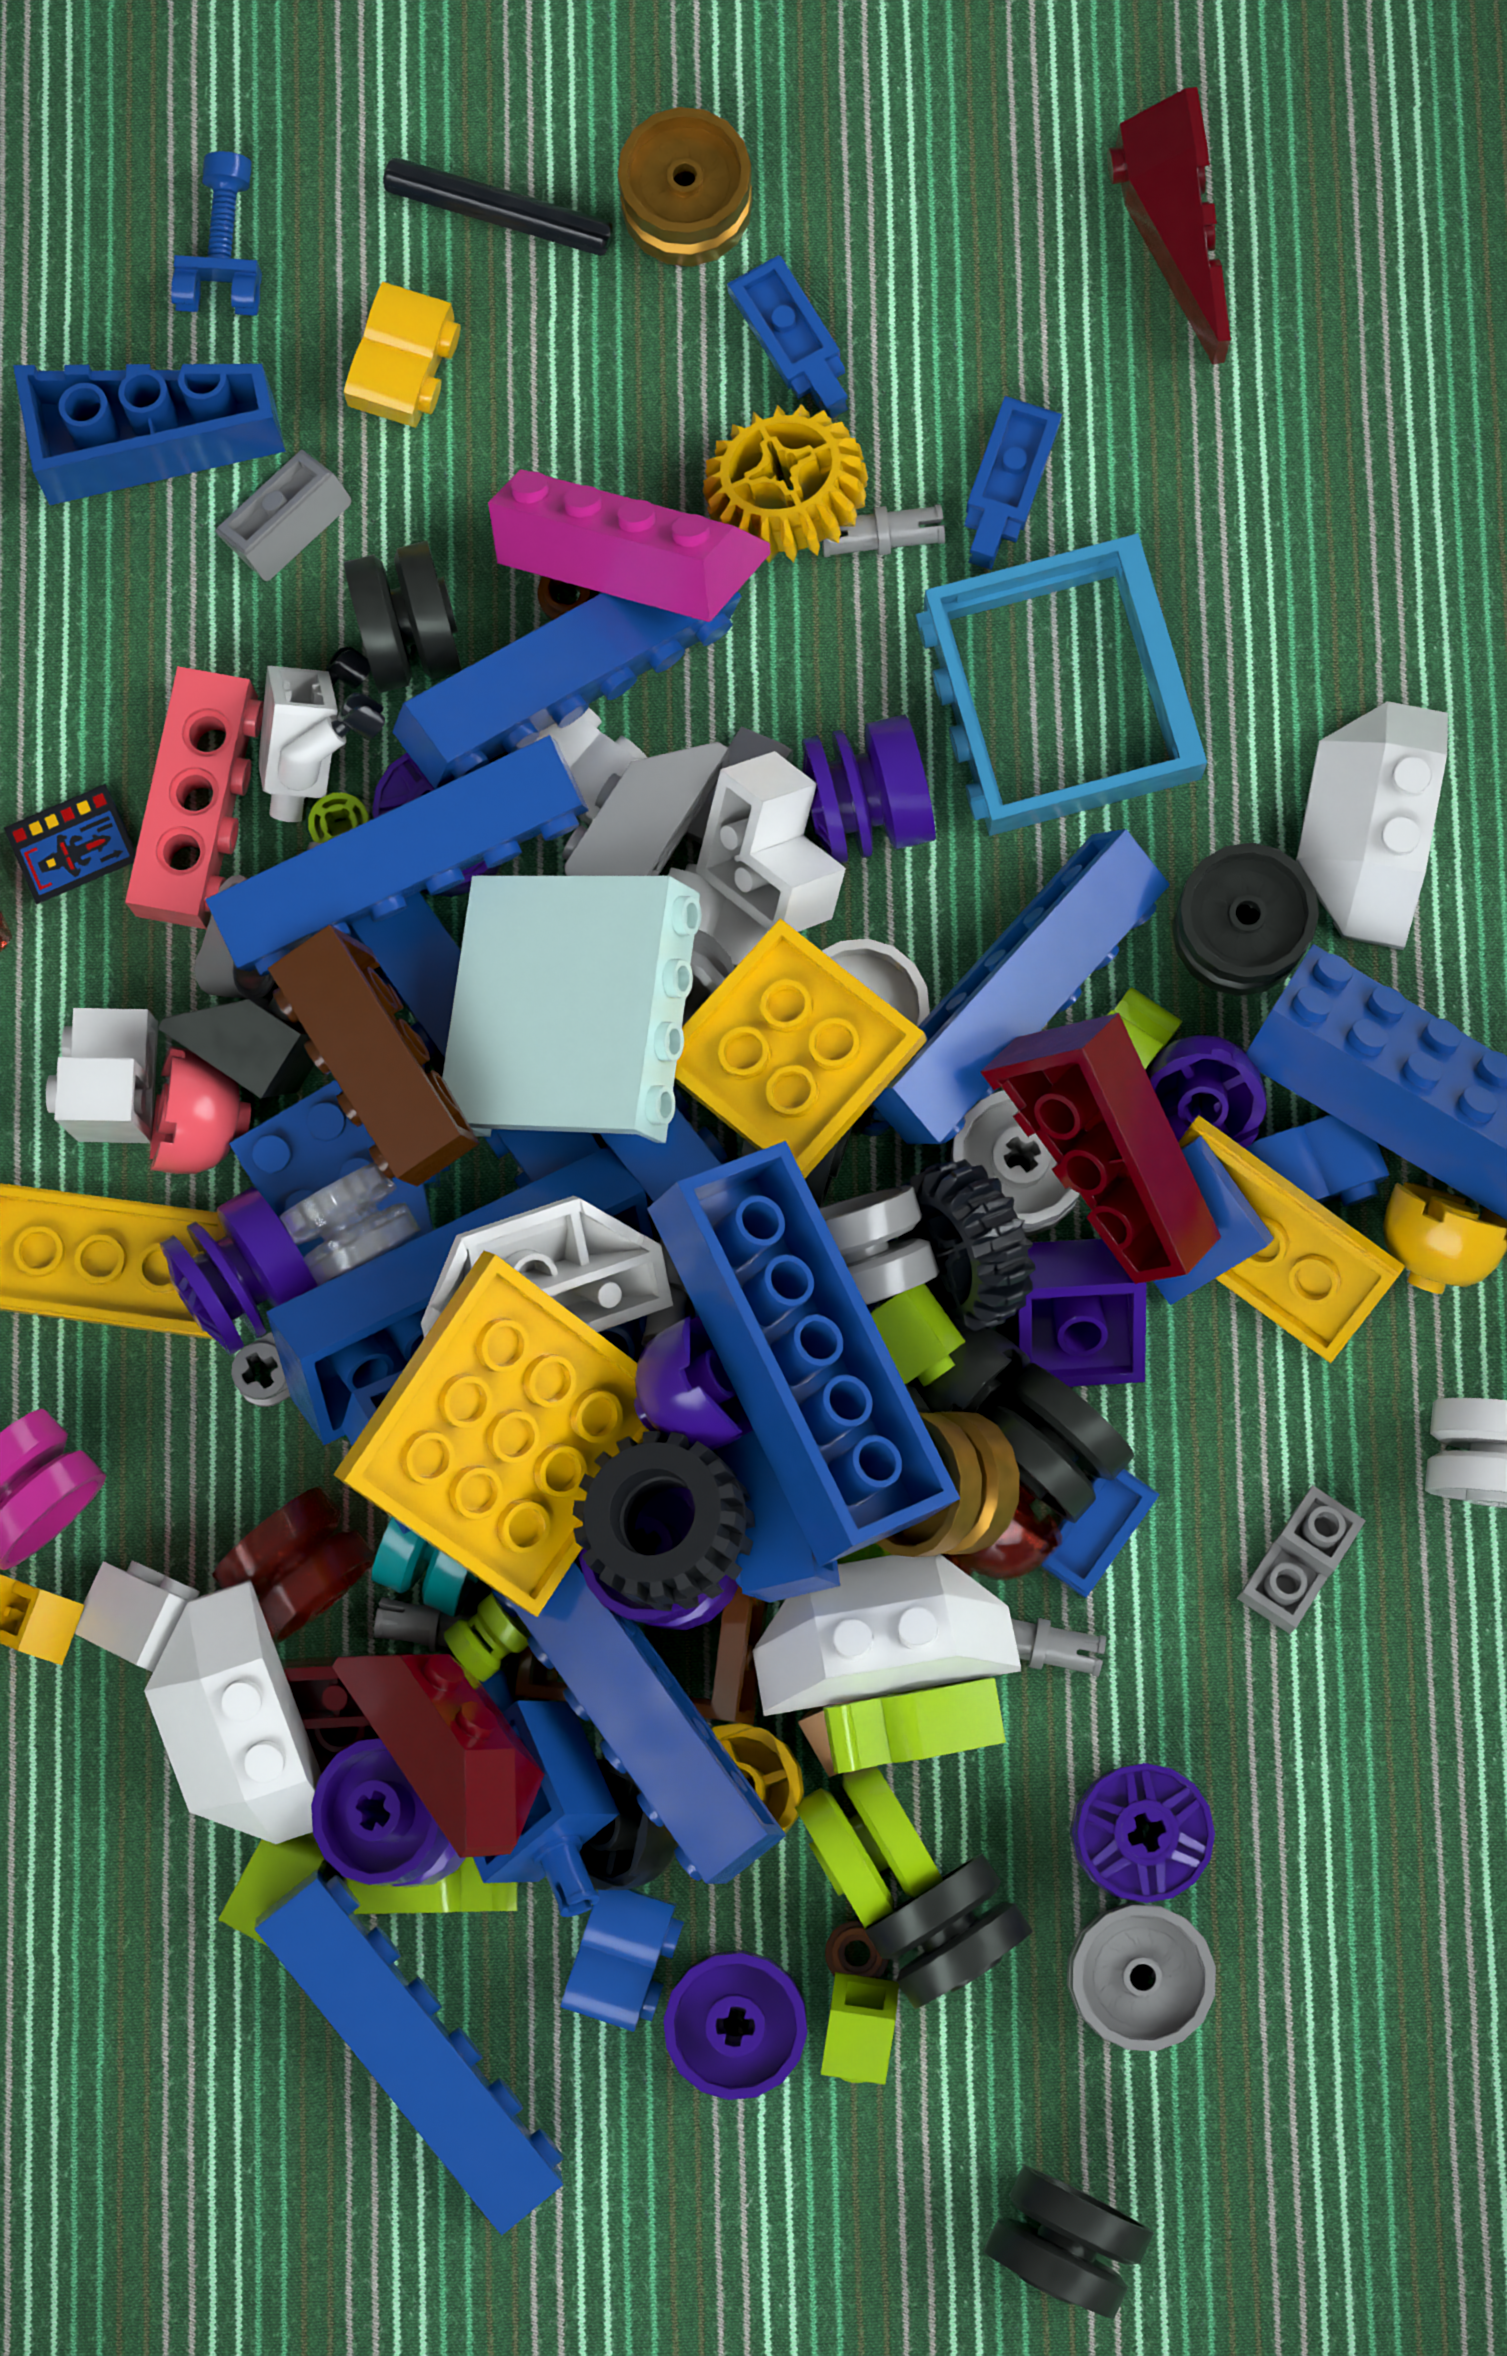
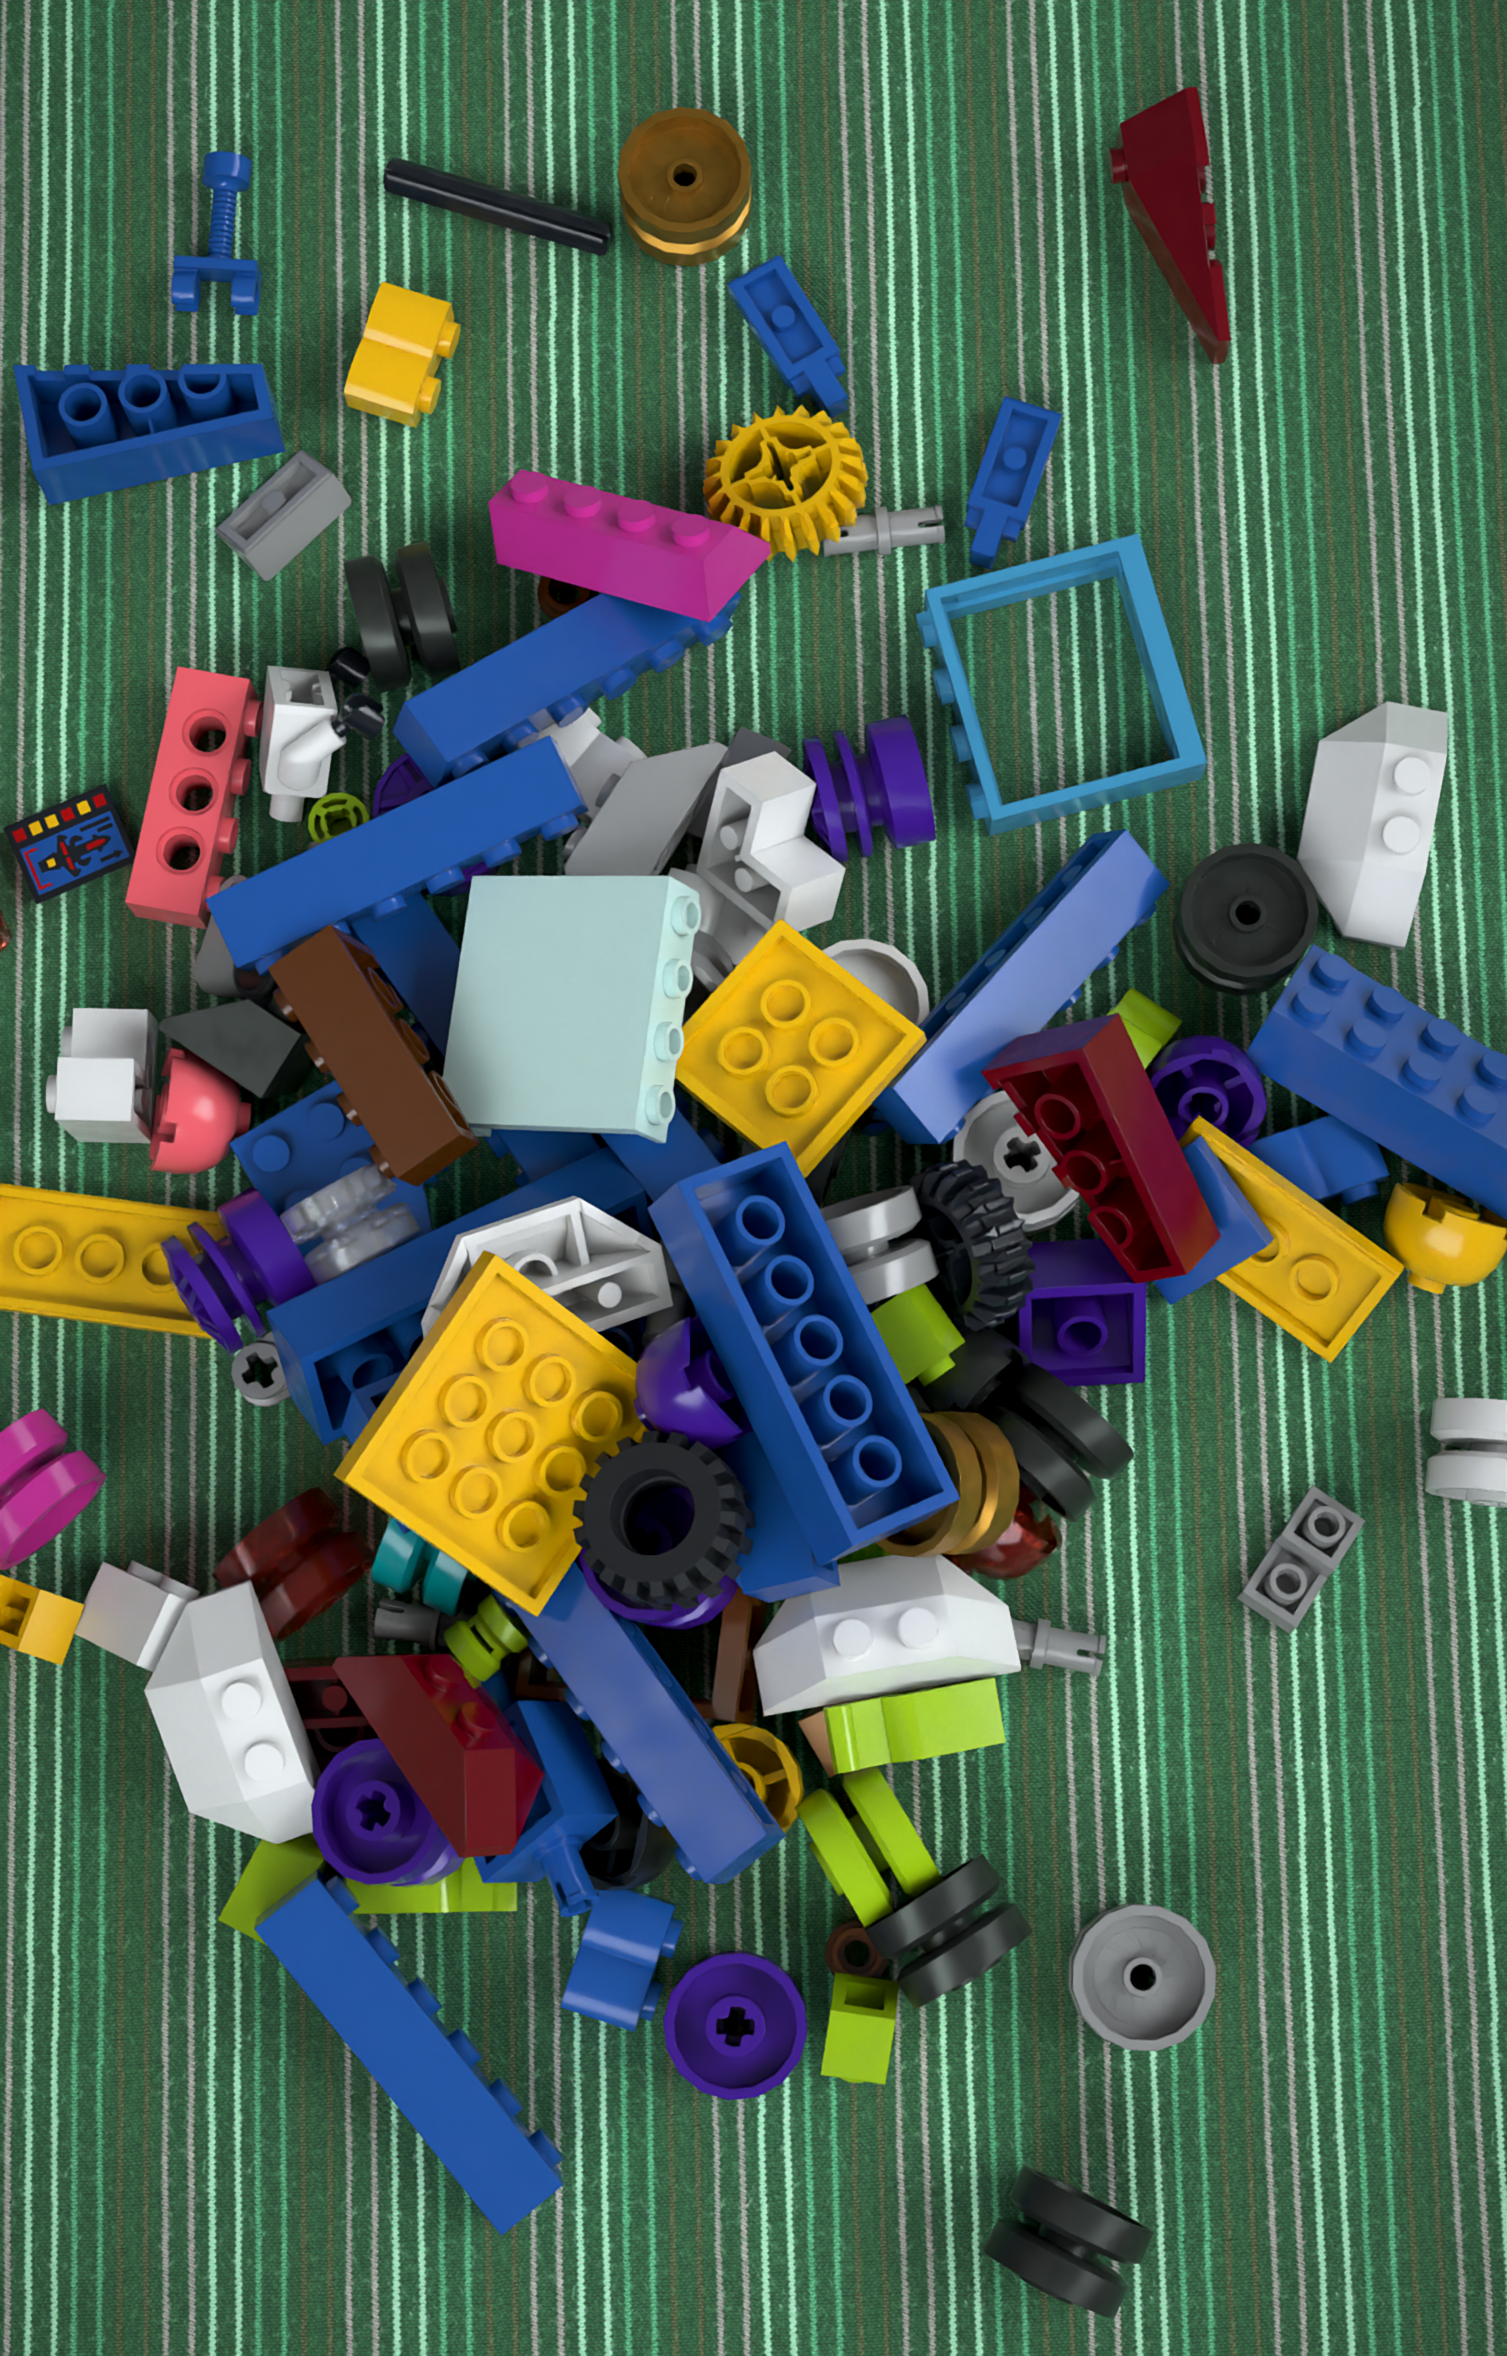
blue tile [1033,1469,1160,1599] -> none
dark purple wheel [1070,1763,1215,1903] -> none

